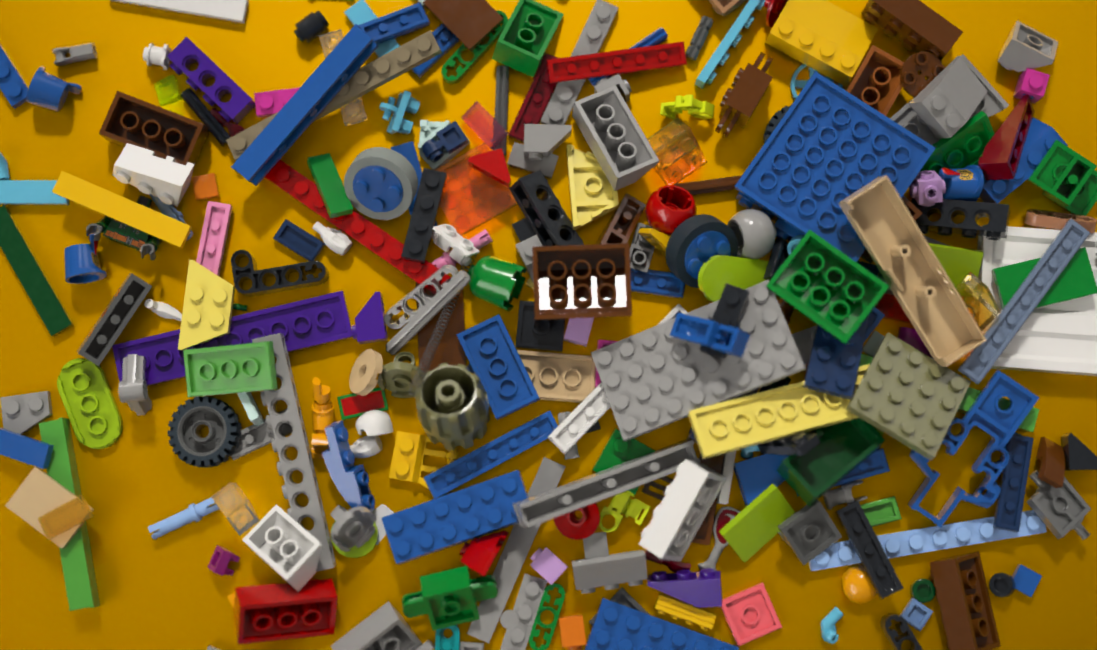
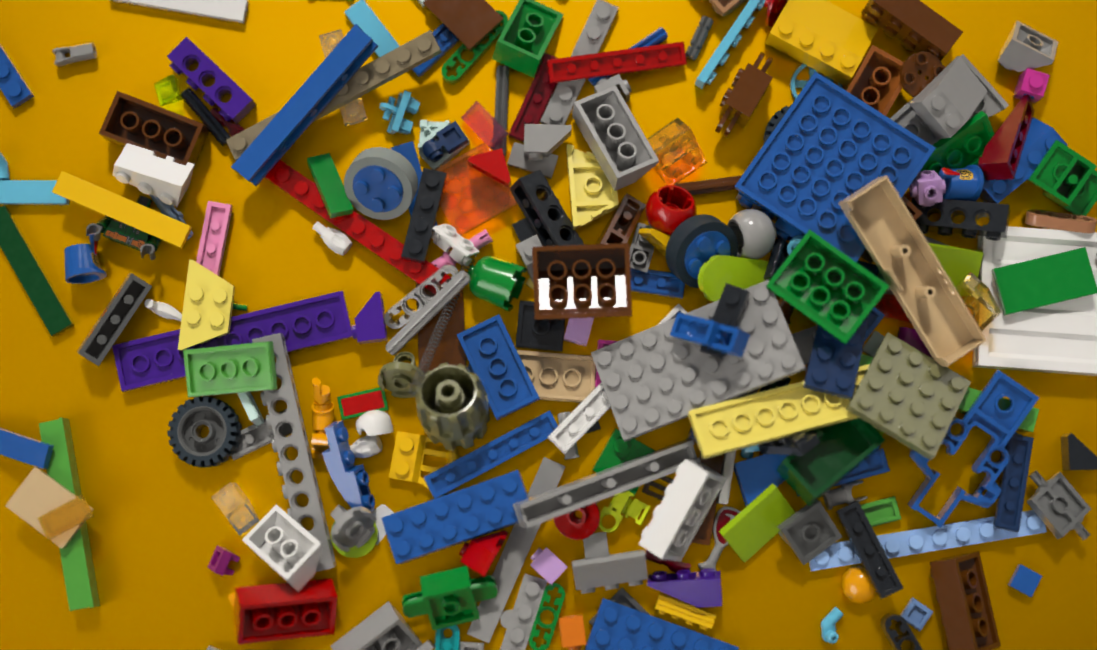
light grey wing [0,391,53,434] -> none
blue hat [26,66,82,111] -> none
lime tile [57,358,123,449] -> none
light grey piece [118,354,152,416] -> none
white brick [143,43,172,70] -> none
light blue pin [148,495,220,540] -> none
orange tile [192,173,220,201] -> none
black beam [231,250,329,297] -> none
dark pink plate [254,87,300,118] -> none
dark blue tile [273,219,326,261] -> none
black brick [294,10,329,44] -> none
tan tile [349,349,383,396] -> none
blue tile [358,2,430,45] -> none
neon yellow piece [660,95,715,120] -> none
coral tile [720,582,782,646] -> none
dark green tile [910,578,936,603] -> none
sand blue tile [958,219,1090,384] -> none
black tile [989,573,1015,597] -> none
reddish brown slope [1036,437,1065,488] -> none

